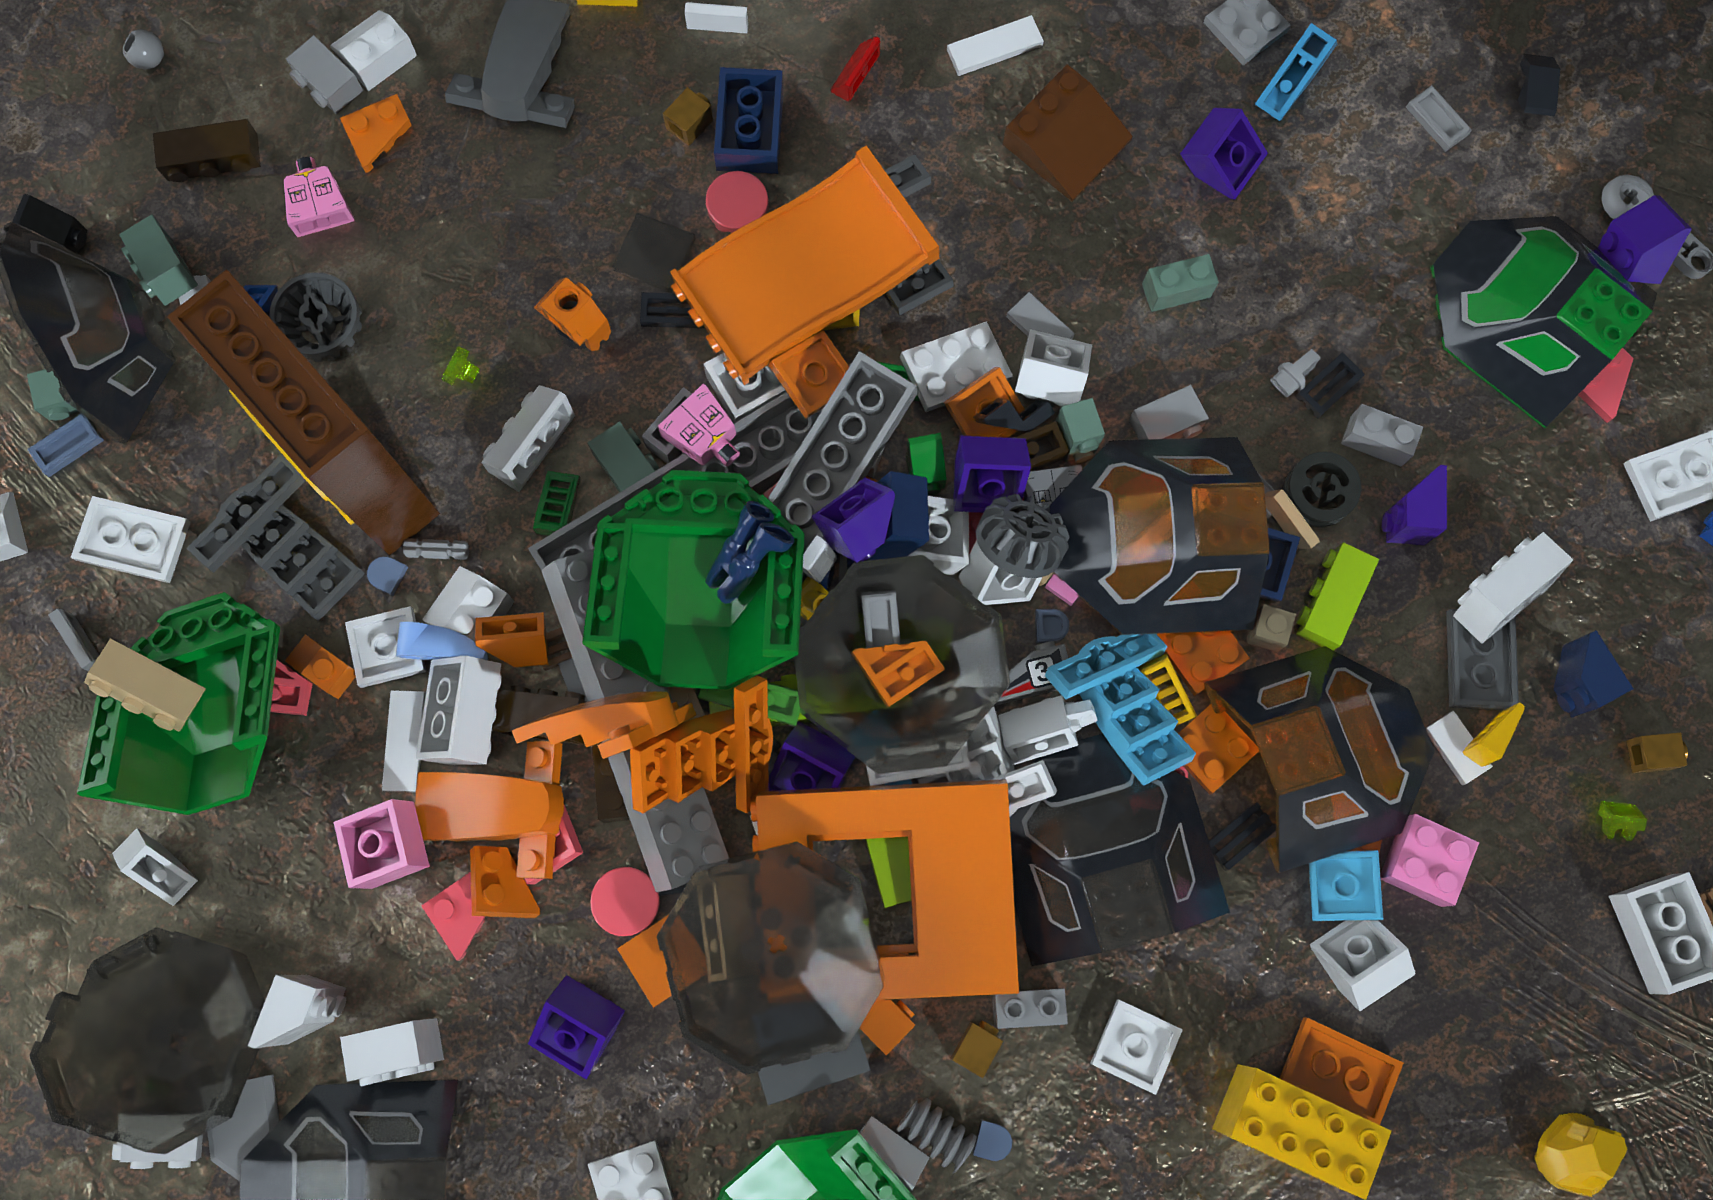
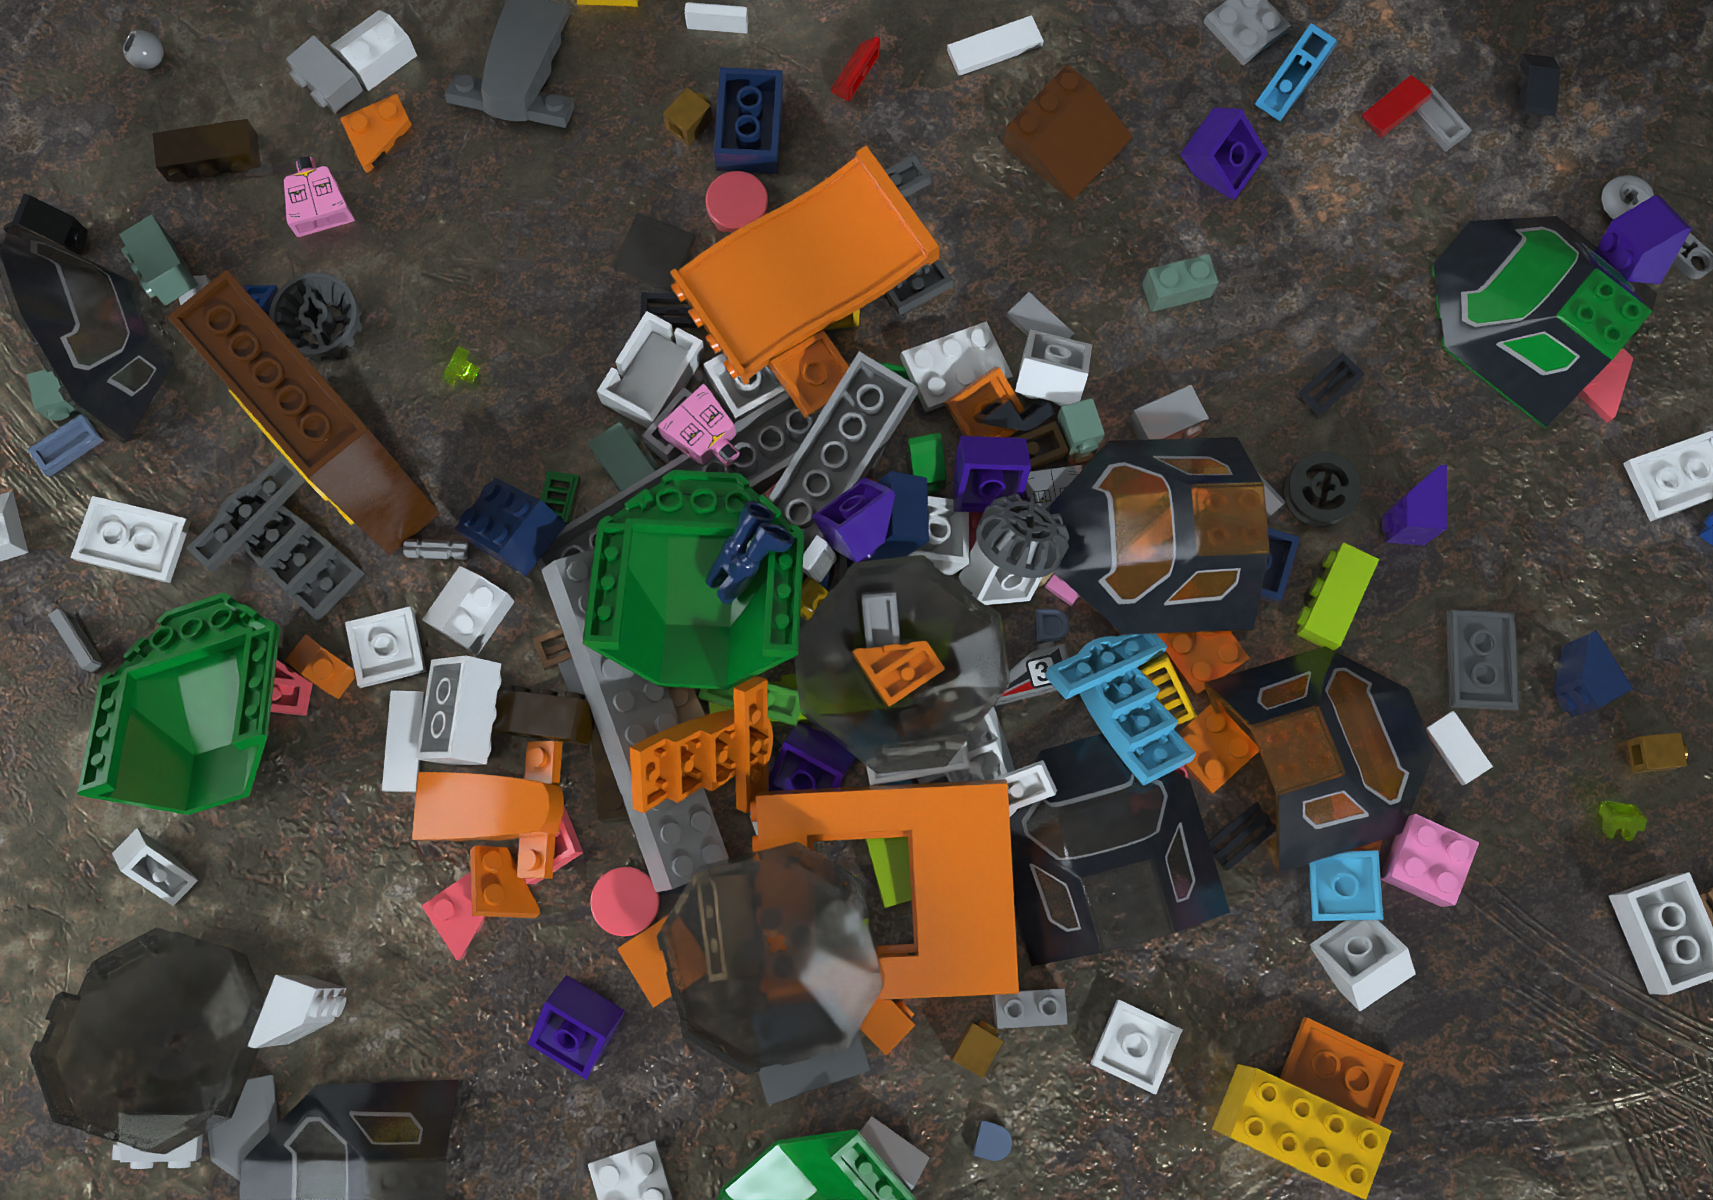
tan brick [84,638,206,732] -> none
bright pink brick [333,799,430,889] -> none
white brick [340,1018,444,1086] -> none
sand blue tile [367,557,408,596] -> none
light blue piece [396,622,488,660] -> none
orange slope [475,612,548,667] -> none
white slope [481,385,575,492] -> none
orange slope [511,691,697,759] -> none
orange piece [534,277,611,351] -> none
light grey piece [896,1098,977,1175] -> none
white hinge [998,695,1098,765] -> none
dark tan brick [1246,604,1296,652] -> none
tan tile [1260,489,1320,549] -> none
light grey piece [1270,349,1321,397] -> none
light grey brick [1341,404,1423,467] -> none
white brick [1453,532,1573,644] -> none
yellow slope [1463,702,1525,767] -> none
yellow helmet [1534,1113,1628,1197] -> none
none -> dark blue brick [454,478,567,577]
none -> white piece [597,311,705,429]
none -> red slope [1361,75,1433,139]

